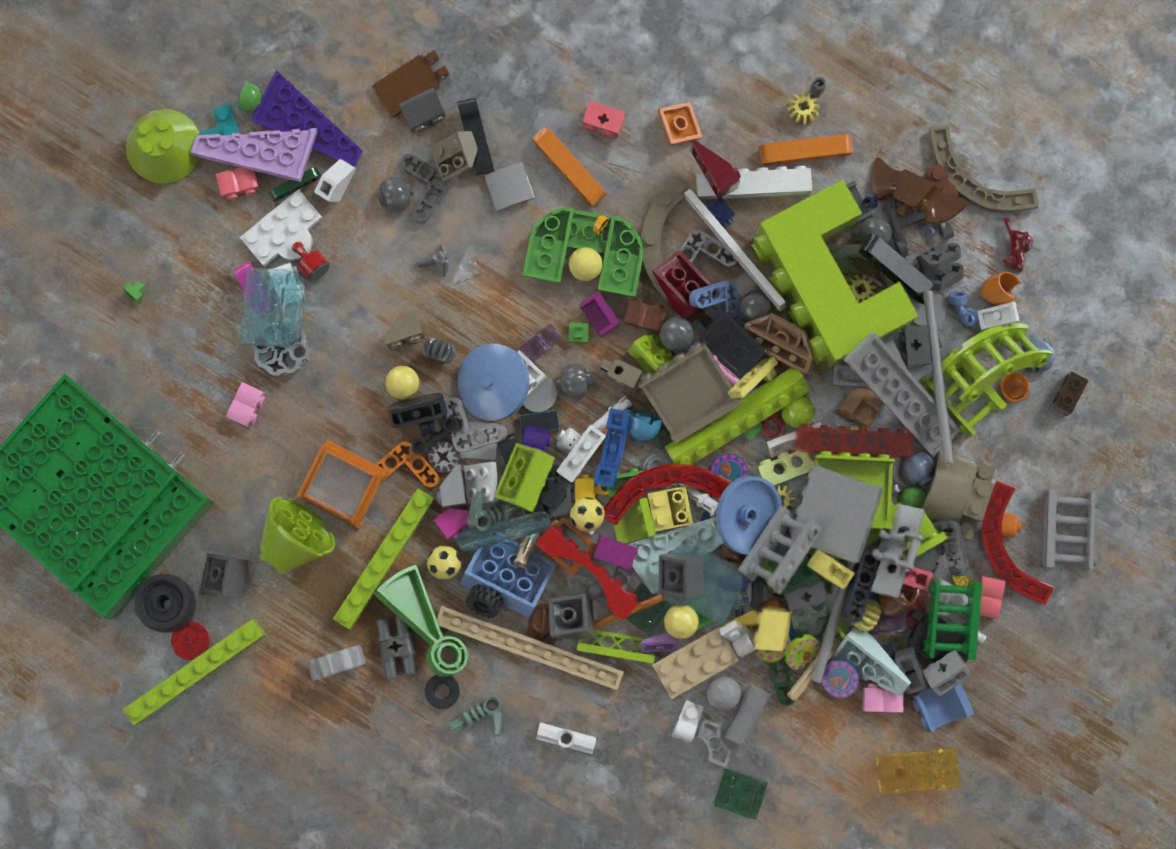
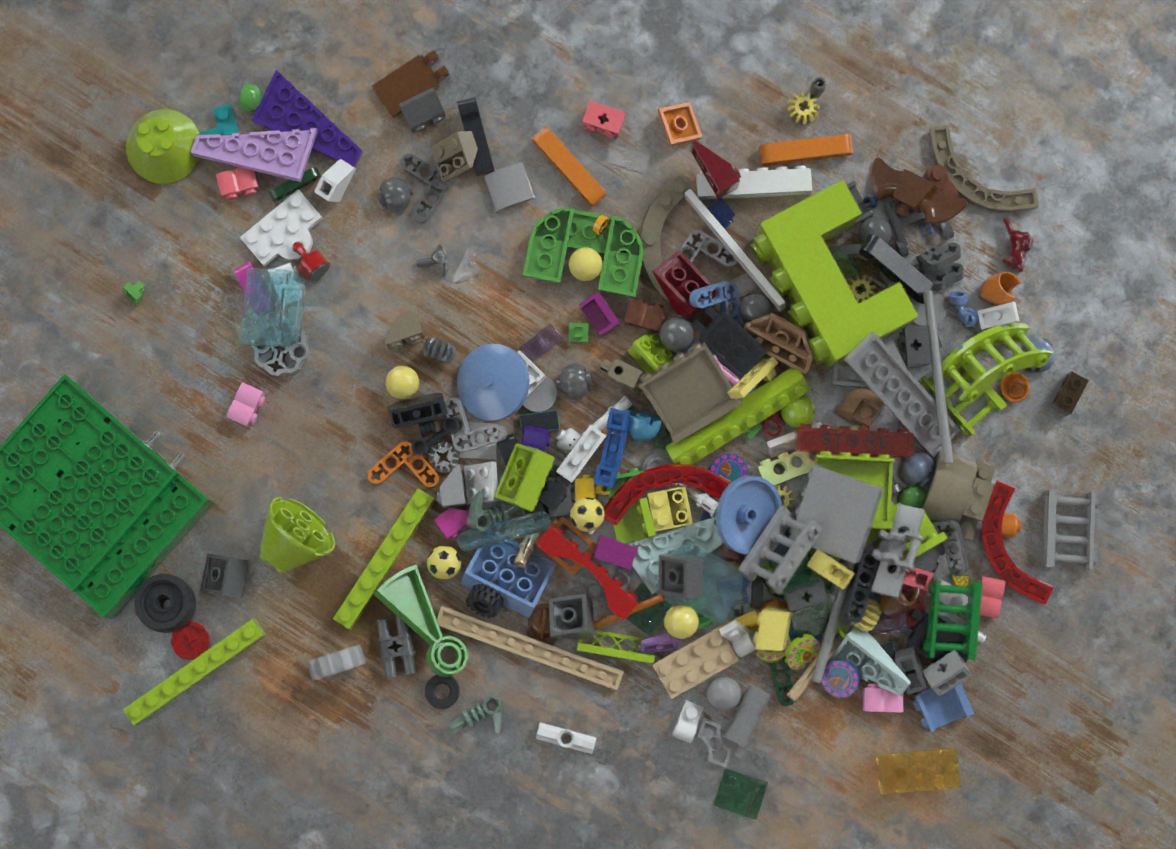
piece [297,440,389,529] -> none

